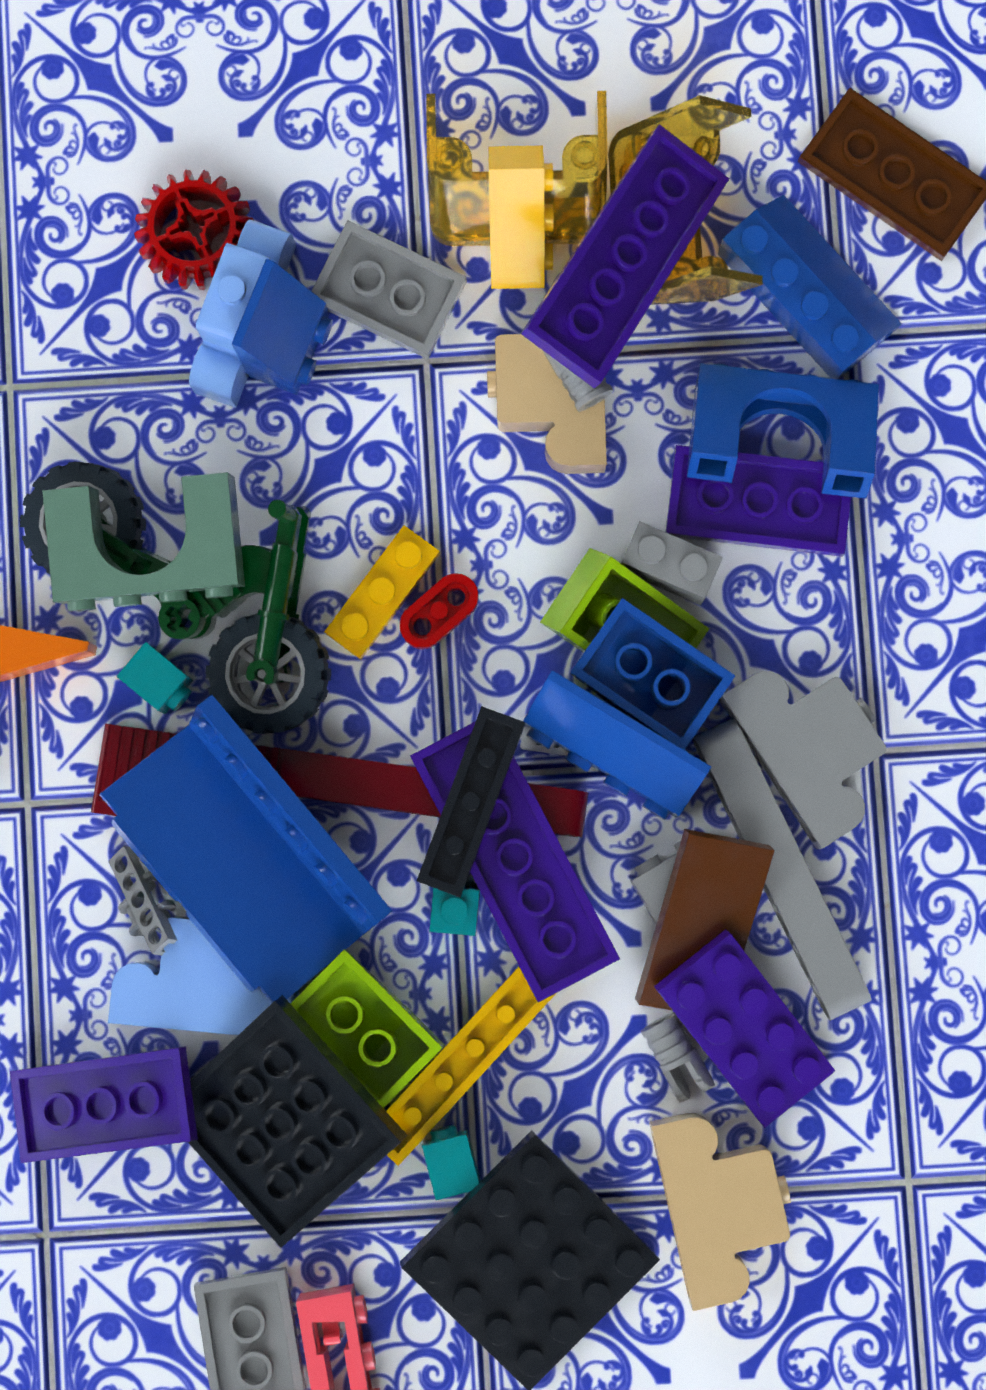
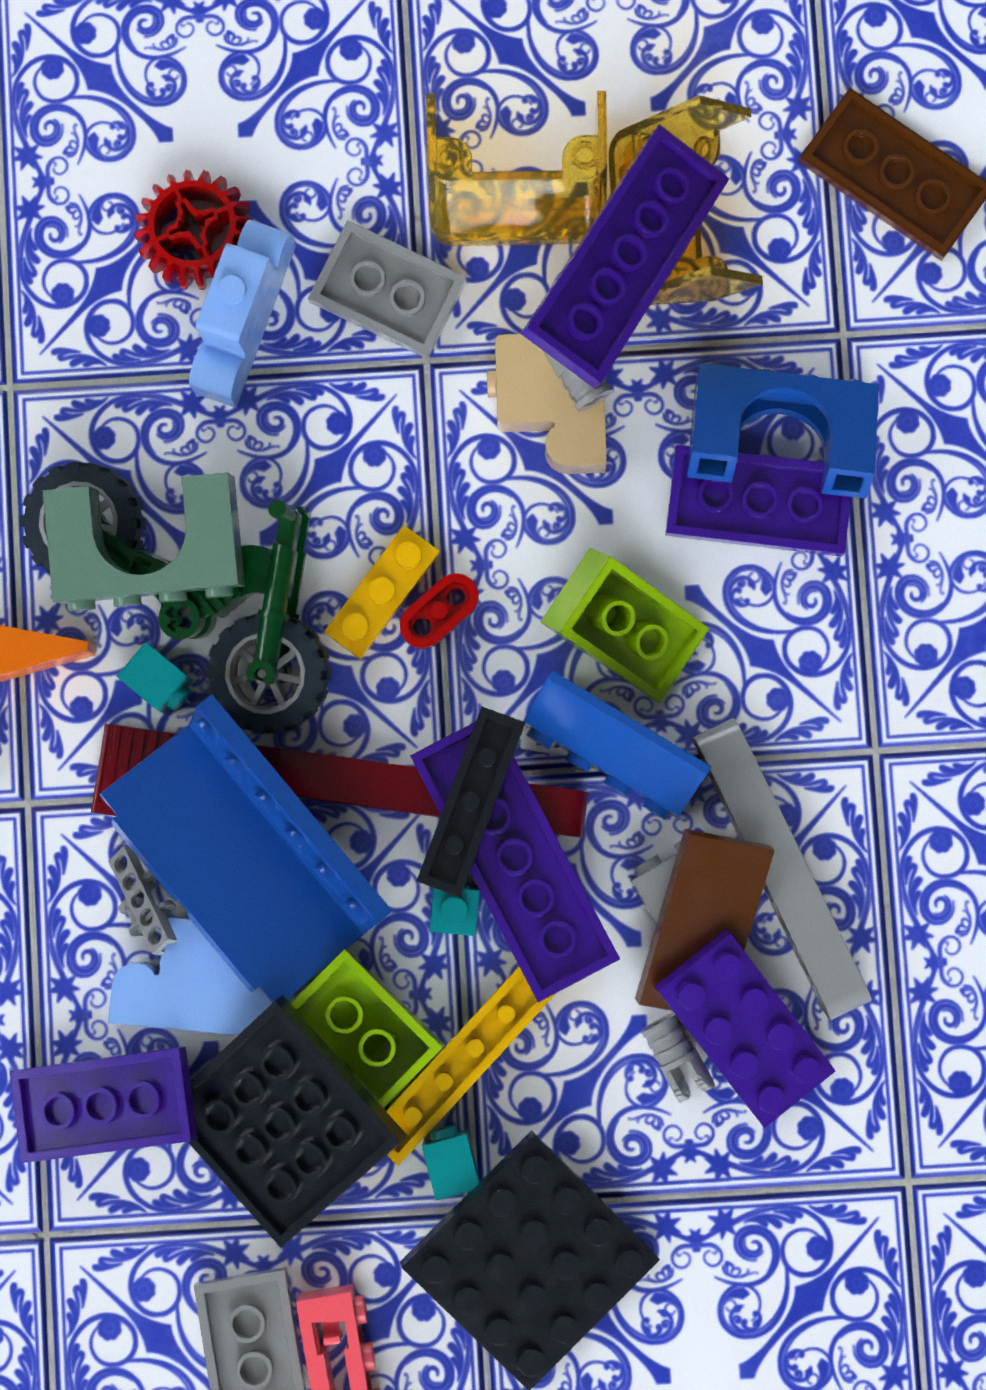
blue slope [232,259,333,395] -> none
yellow brick [488,145,553,289] -> none
blue slope [570,598,735,750] -> none
light grey brick [621,521,723,605] -> none
tan brick [649,1113,791,1311] -> none
blue slope [718,195,902,379] -> none
light grey brick [719,671,886,850] -> none

